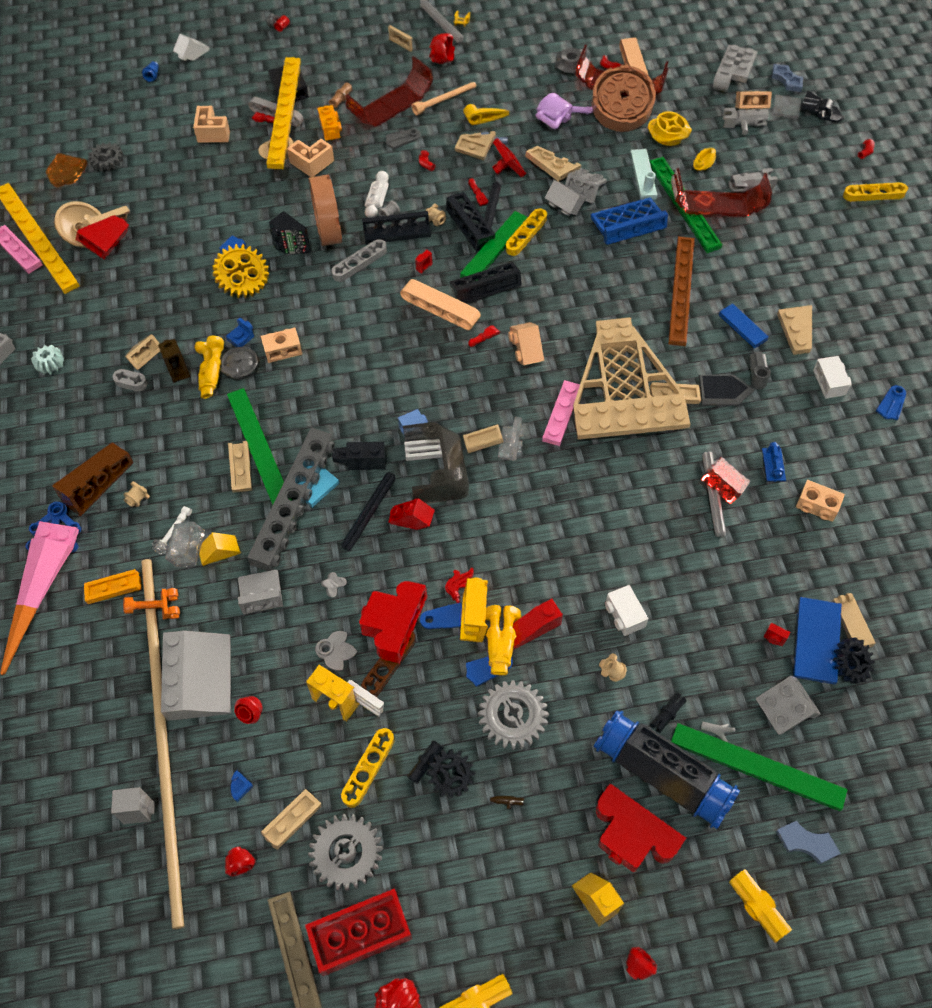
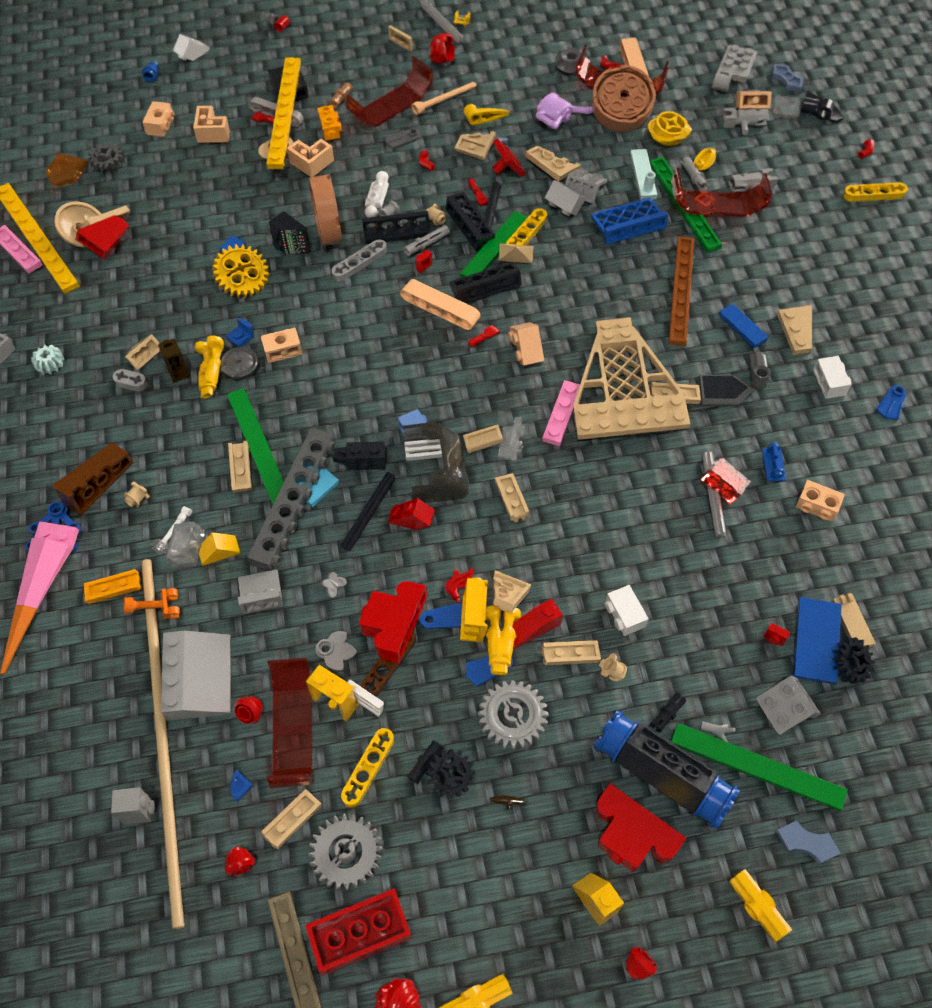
none -> light nougat brick [142,101,174,137]
none -> clear red windscreen [267,658,313,788]
none -> light grey pin [404,225,450,257]
none -> tan wing [493,570,531,612]
none -> tan hinge [495,473,529,523]
none -> tan slope [499,243,534,263]
none -> tan hinge [542,640,601,665]
none -> light grey pin [681,157,709,192]

